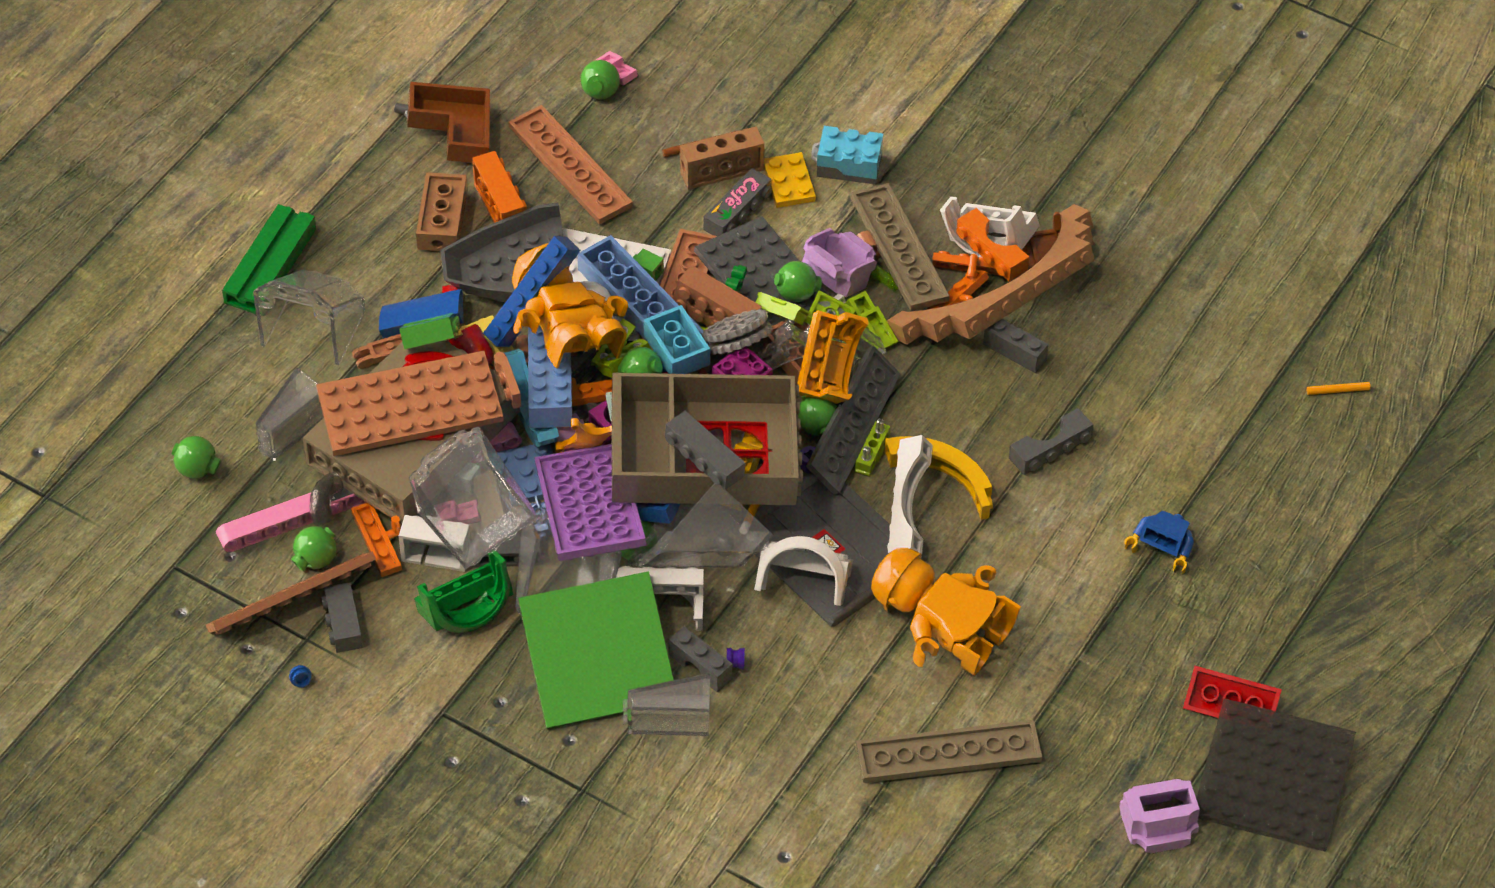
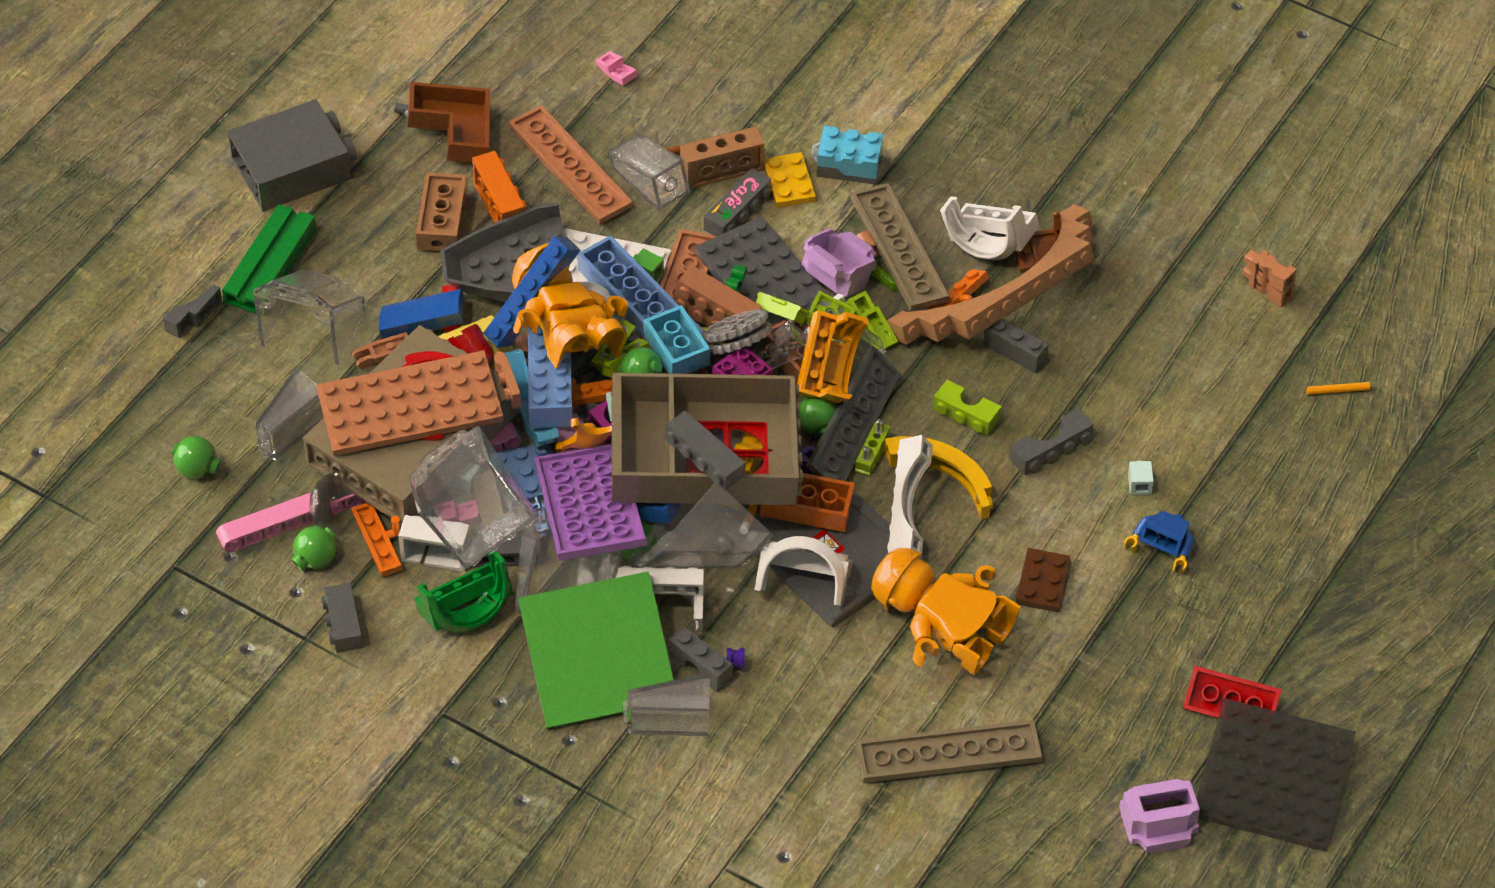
nougat plate [205,551,376,635] -> none
blue plate [289,665,312,688] -> none
bright green arch [399,312,461,350] -> none
bright green brick [580,60,620,100] -> none
bright green brick [774,261,822,302] -> none
orange plate [932,251,1001,279] -> none
orange arch [956,208,1029,282] -> none
none -> dark grey slope [163,284,222,338]
none -> dark grey brick [227,99,357,212]
none -> clear slope [608,133,690,210]
none -> orange brick [760,473,855,532]
none -> lime arch [933,380,1002,436]
none -> reddish brown plate [1015,548,1071,612]
none -> light aqua brick [1128,461,1153,495]
none -> nougat hips [1242,250,1297,307]

